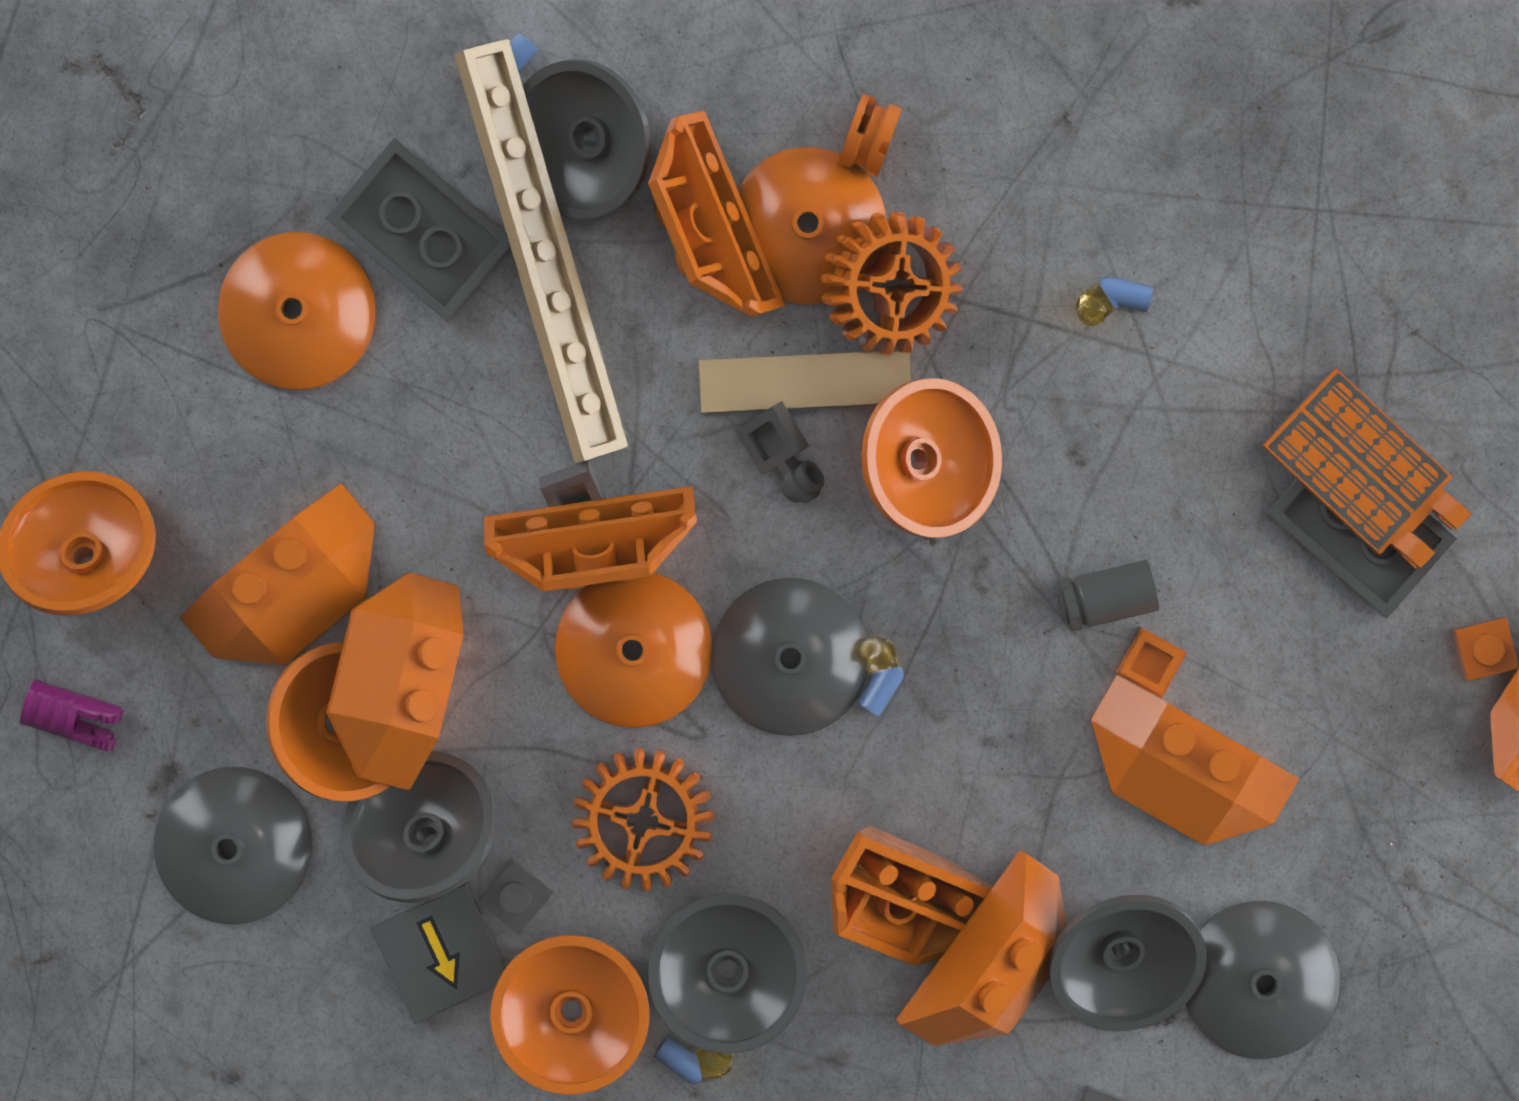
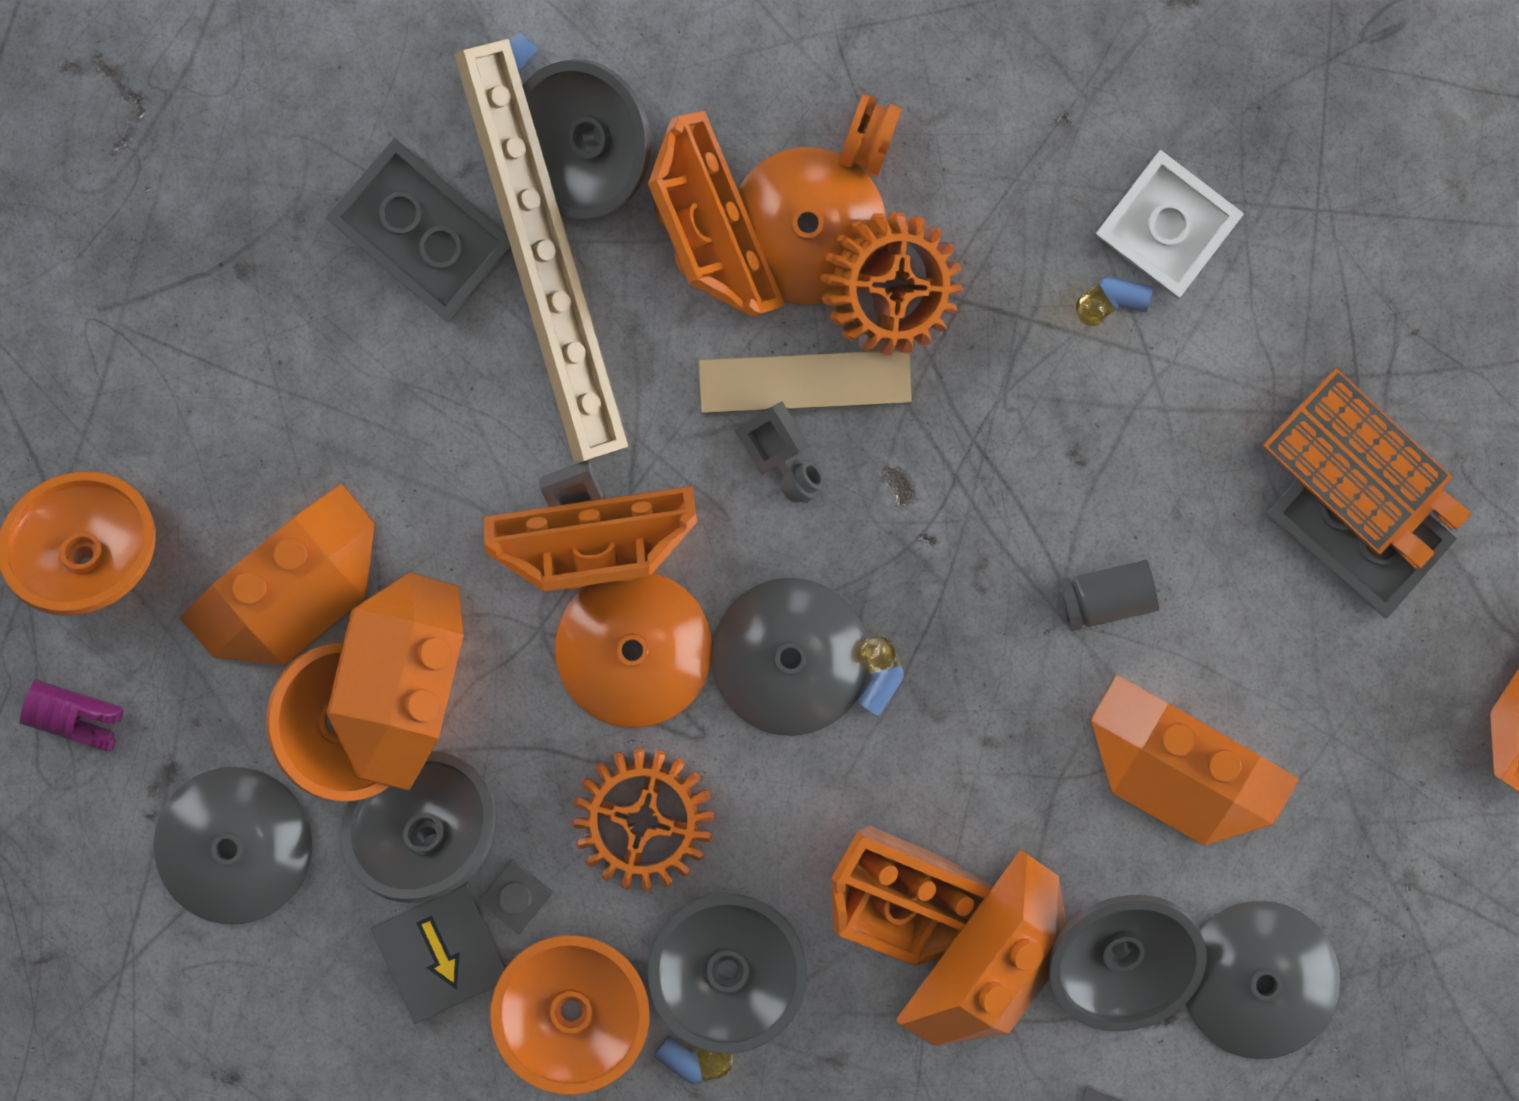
orange dish [218,232,377,390] -> none
orange dish [861,378,1002,538] -> none
orange tile [1114,627,1187,699] -> none
orange plate [1452,617,1519,681] -> none
none -> white plate [1095,150,1244,299]

